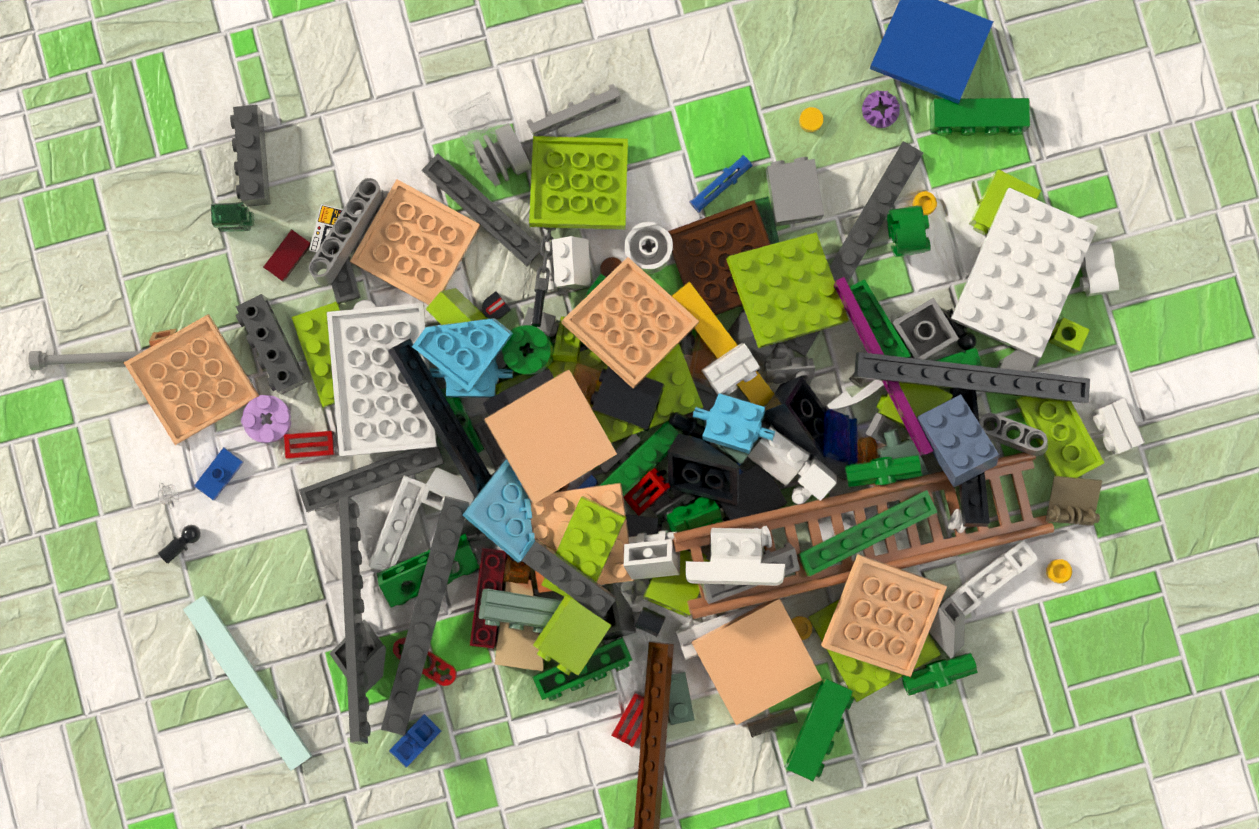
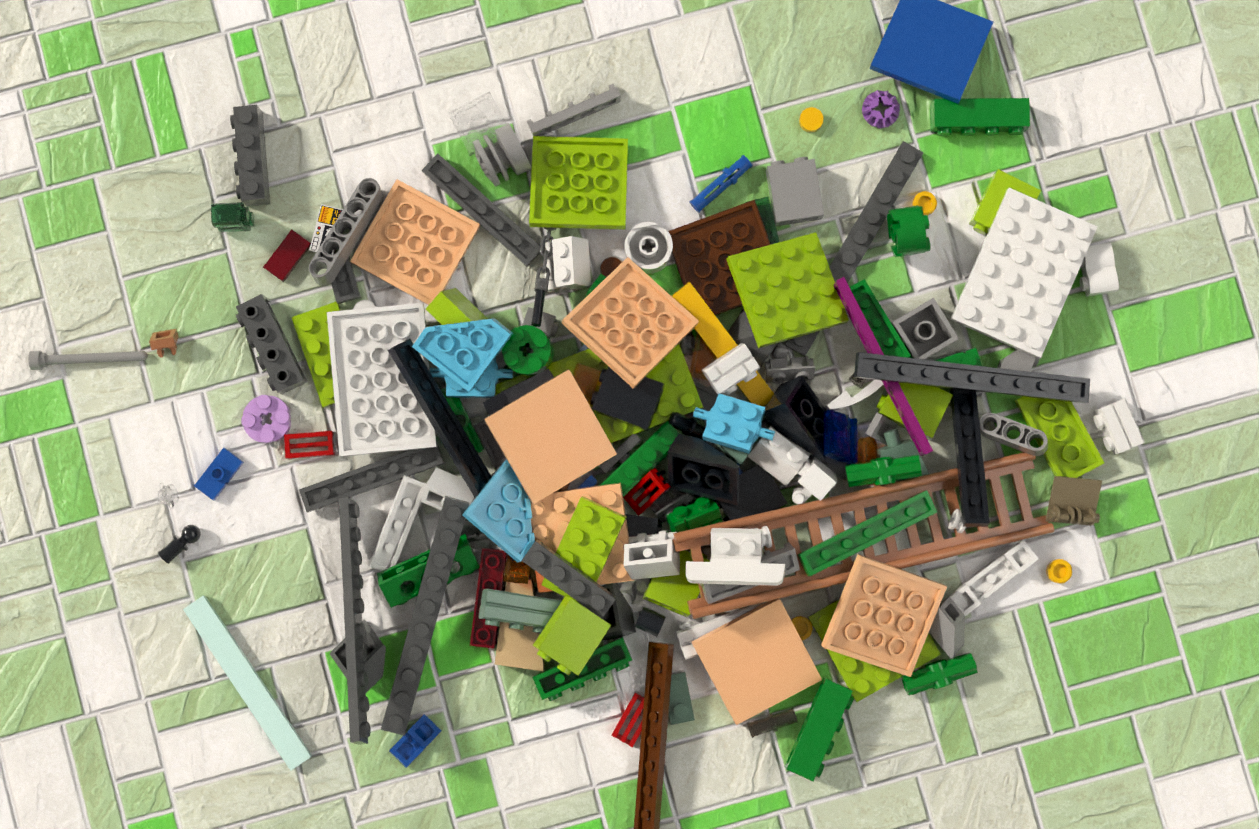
light nougat tile [124,314,259,445] -> none
red beam [393,637,457,686] -> none
black tile [482,291,511,320] -> none
lime plate [553,316,581,362] -> none
sand blue brick [917,395,999,487] -> none
black pin [944,308,977,351] -> none
lime brick [1048,317,1090,354] -> none

